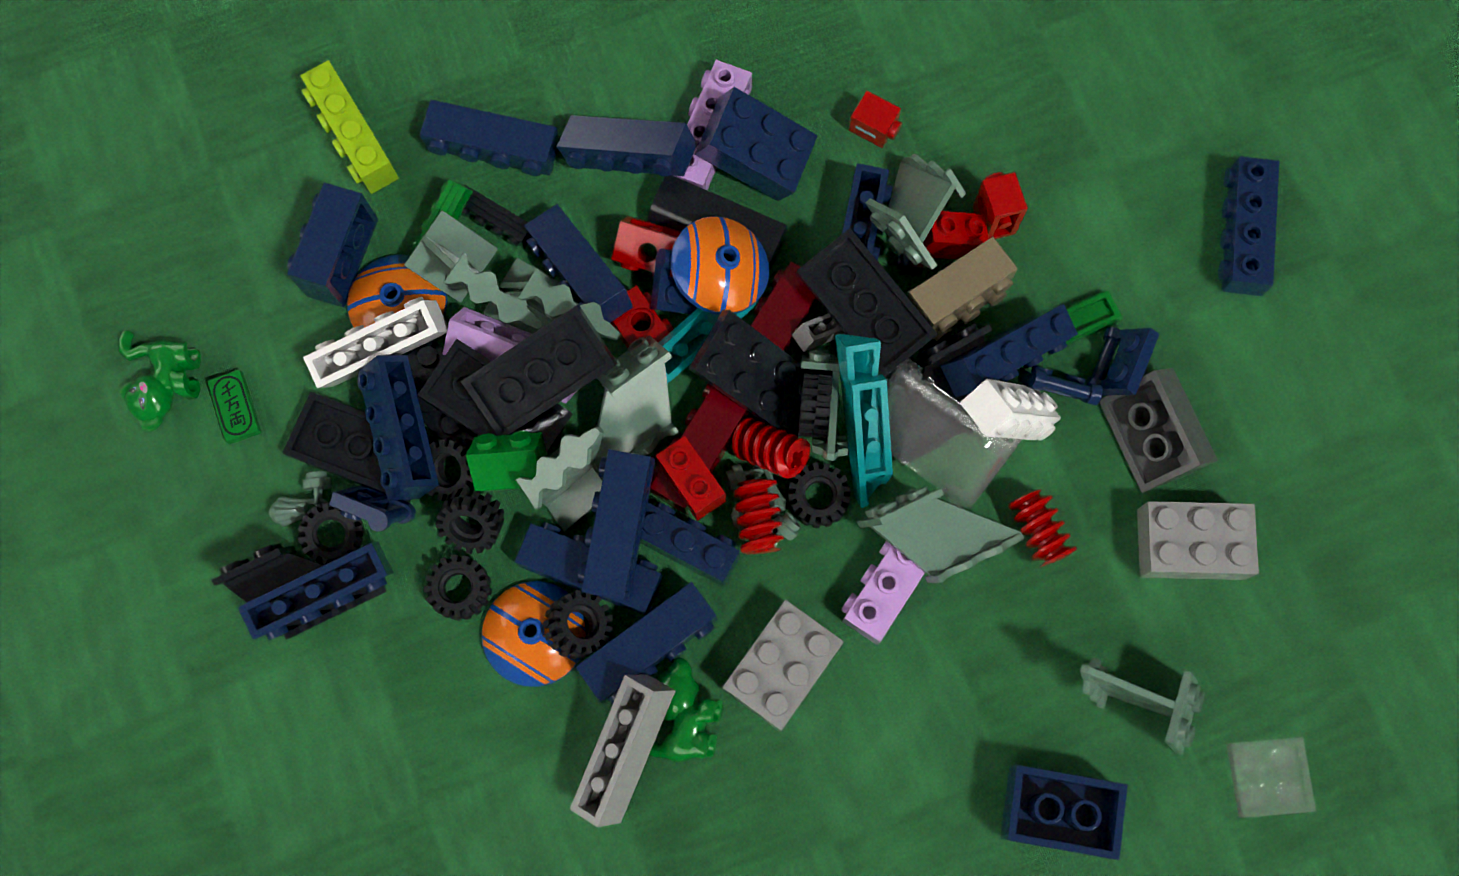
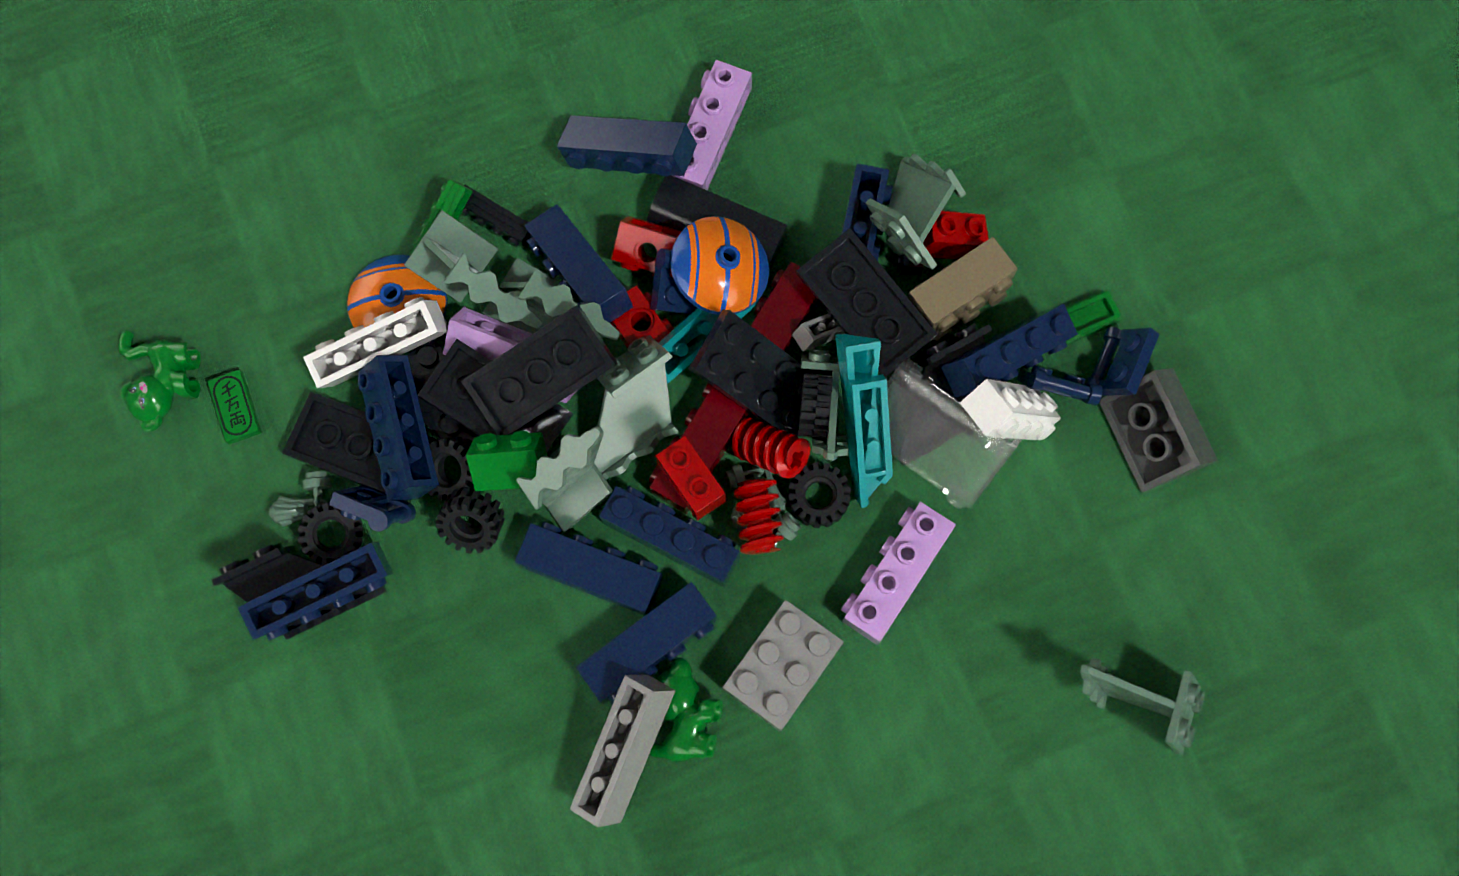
dark blue brick [287,183,378,308] -> none
lime brick [300,60,400,194] -> none
dark blue brick [420,100,560,176] -> none
black tyre [424,555,492,621] -> none
orange dish [482,581,587,687] -> none
black tyre [543,590,613,659] -> none
dark blue brick [578,449,656,600] -> none
dark blue brick [695,86,818,201] -> none
red brick [849,91,902,149] -> none
sand green piece [857,486,1024,583] -> none
red brick [973,172,1028,239] -> none
dark blue brick [1000,765,1128,860] -> none
red piece [1008,489,1077,568] -> none
light grey brick [1137,502,1259,580] -> none
dark blue brick [1218,156,1280,297] -> none
clear plate [1227,737,1316,818] -> none

